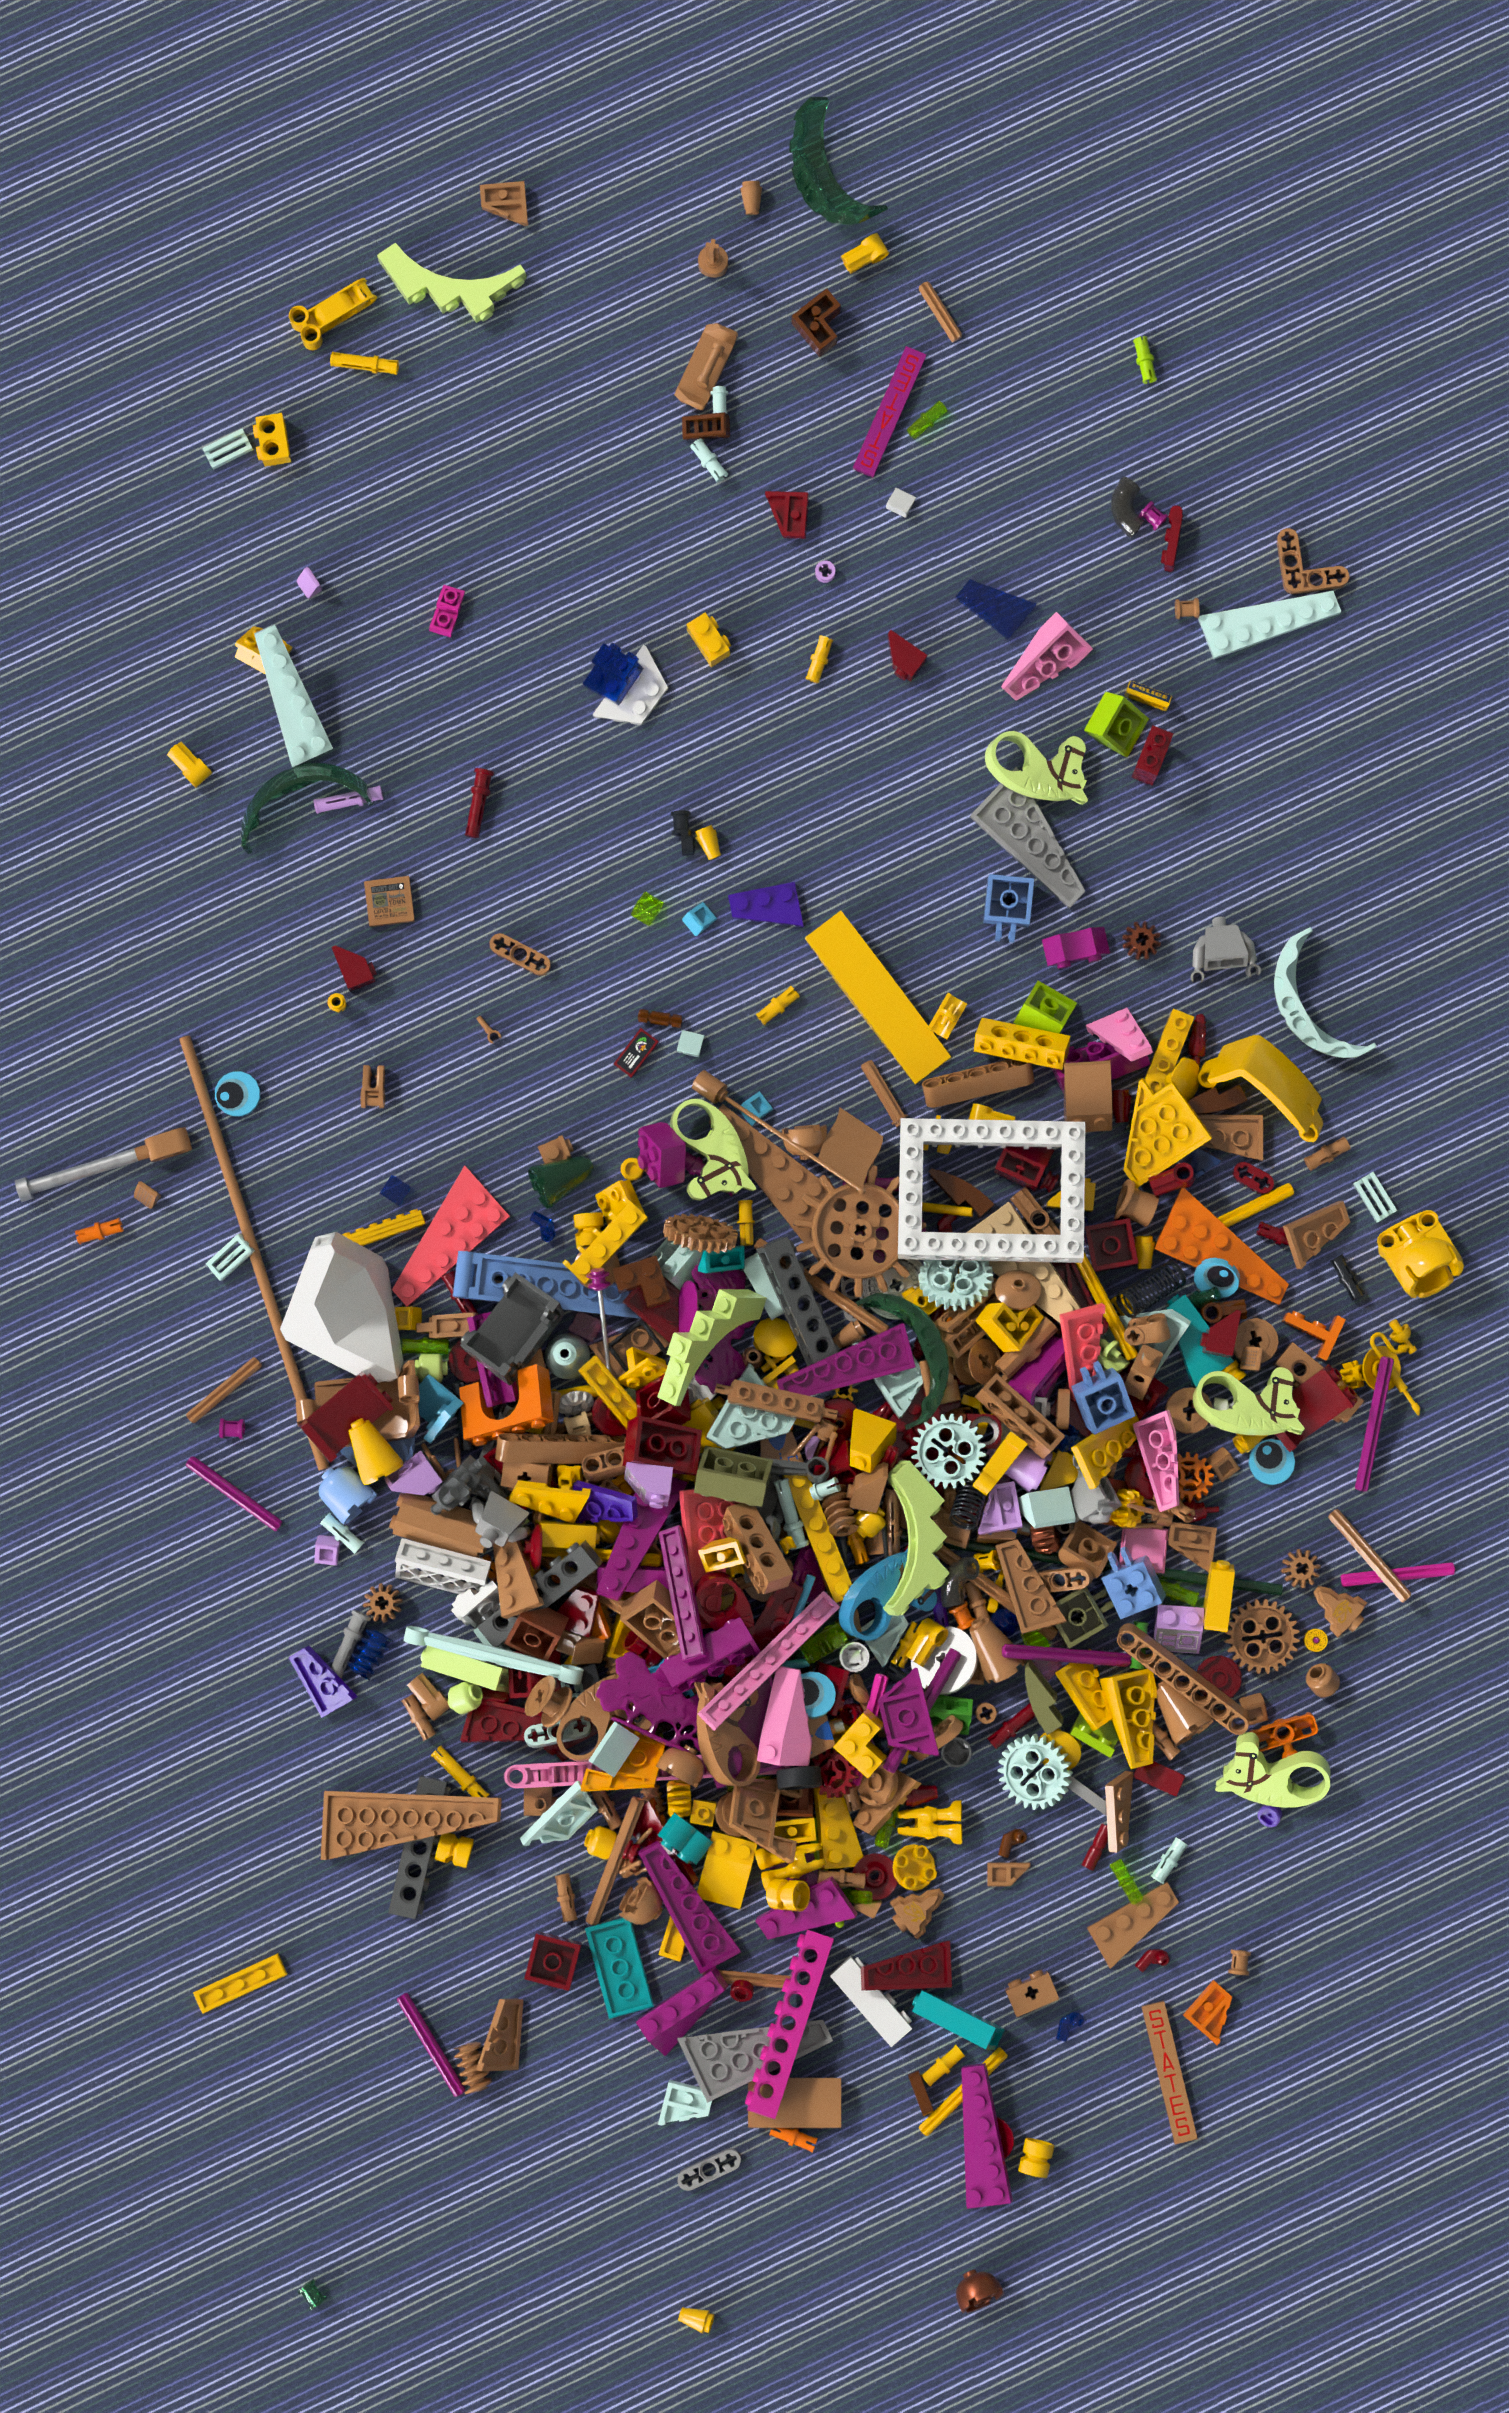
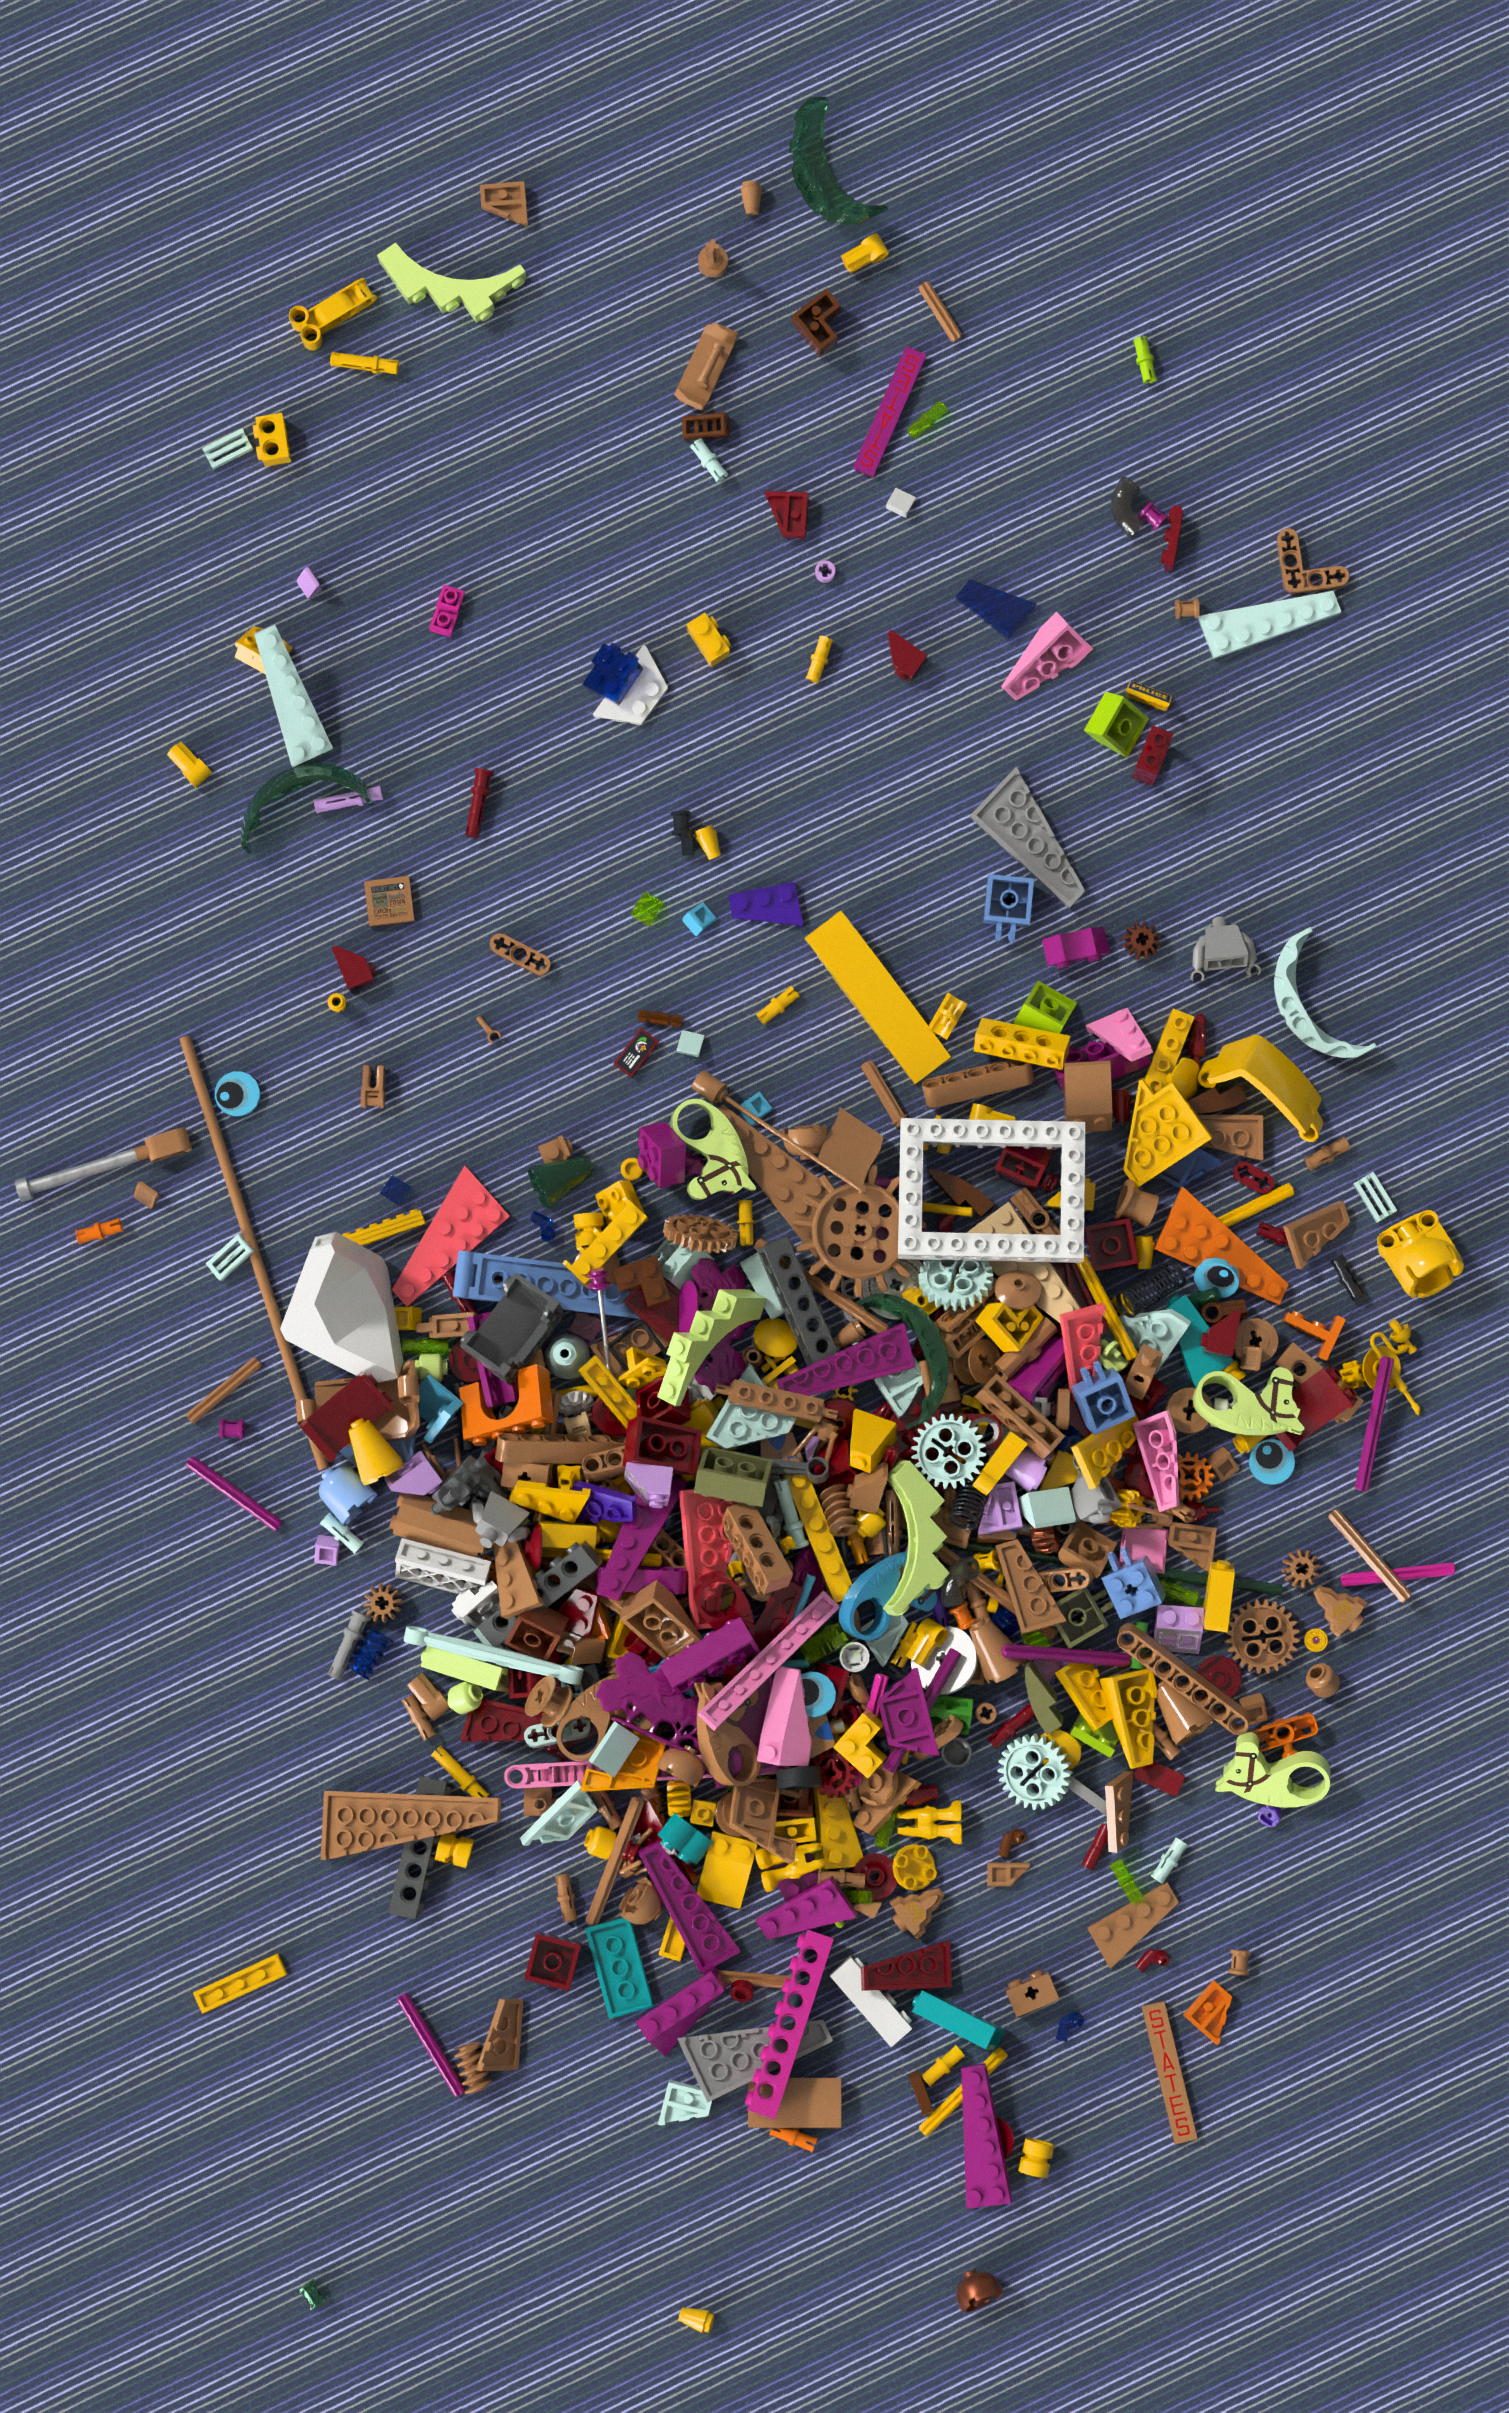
wing [289,1646,358,1718] -> none
dark red piece [481,1687,509,1704] -> none
magenta tile [658,1525,707,1663] -> none
light grey beam [677,2148,741,2191] -> none
teal slope [698,1246,745,1273] -> none
yellow slope [698,1537,746,1572] -> none
light aqua pin [710,386,728,413] -> none
yellow wheel [766,1879,810,1911] -> none
light aqua pin [810,1477,841,1501] -> none
yellowish green animal [985,731,1088,805] -> none
medium nougat piece [1124,1313,1171,1346] -> none
dark red piece [1148,1162,1195,1197] -> none

